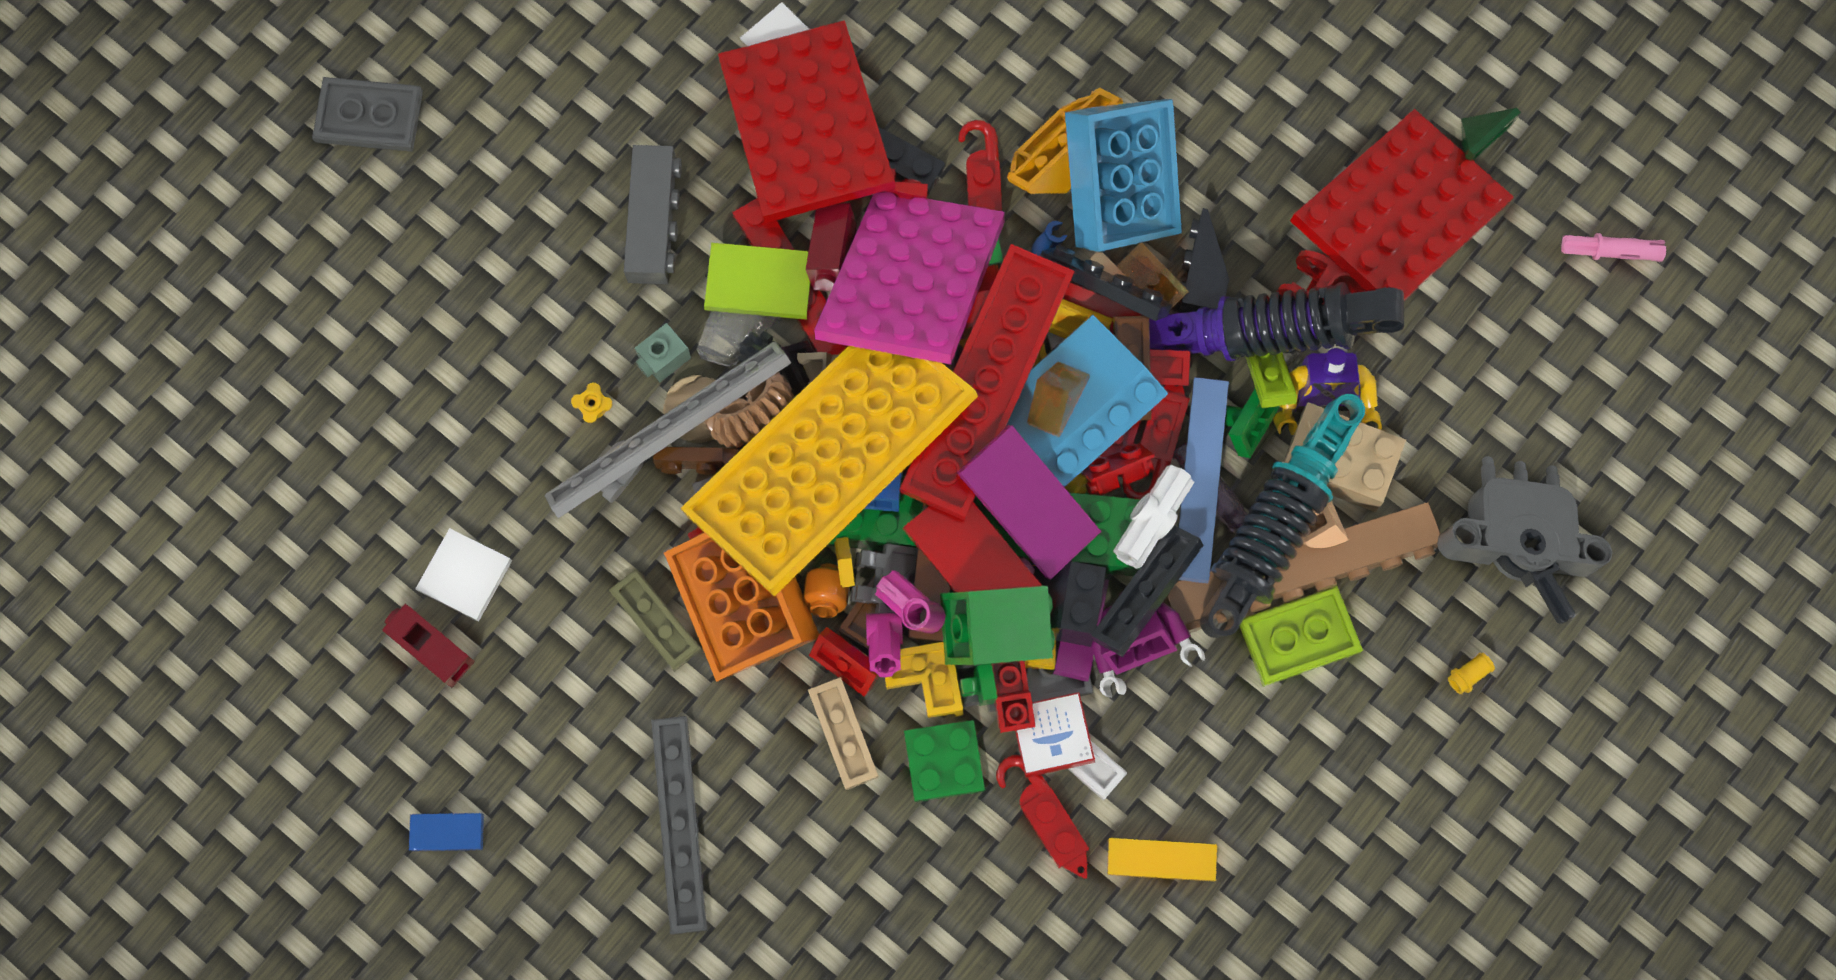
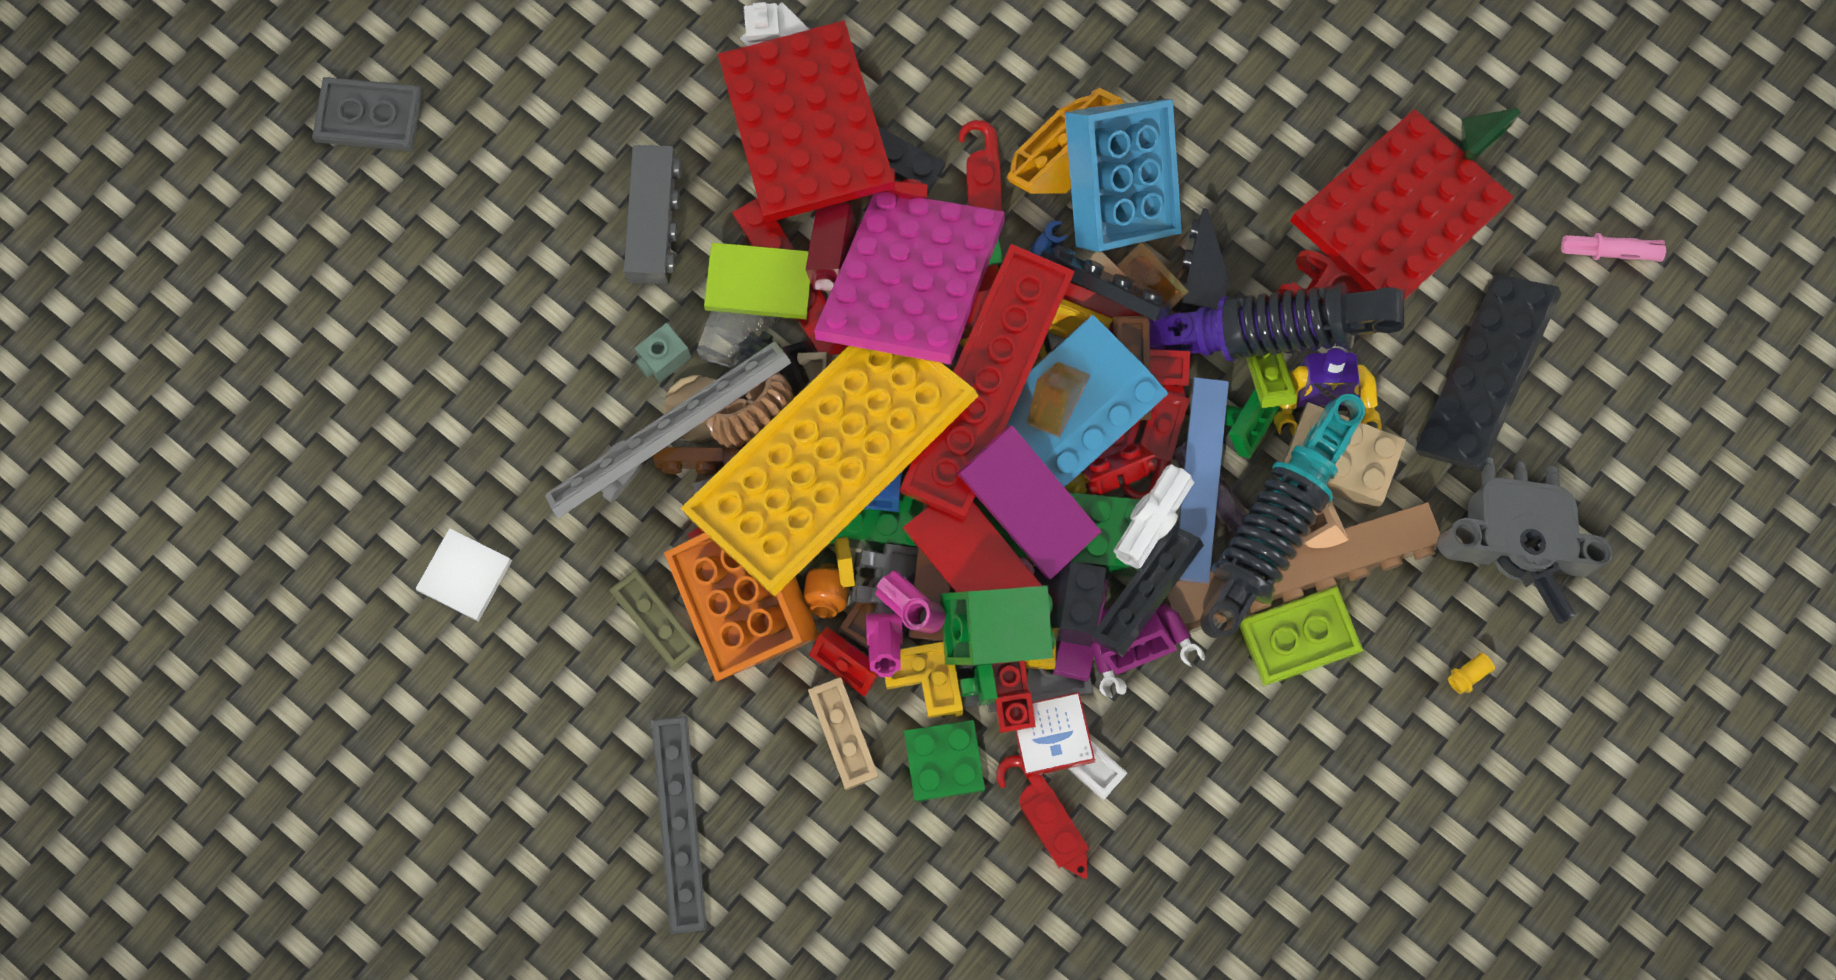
dark red brick [382,603,475,688] -> none
blue tile [409,813,484,851] -> none
yellow plate [571,383,612,423] -> none
yellow tile [1107,838,1217,882] -> none
none -> white tile [744,2,780,42]
none -> black plate [1415,273,1562,472]

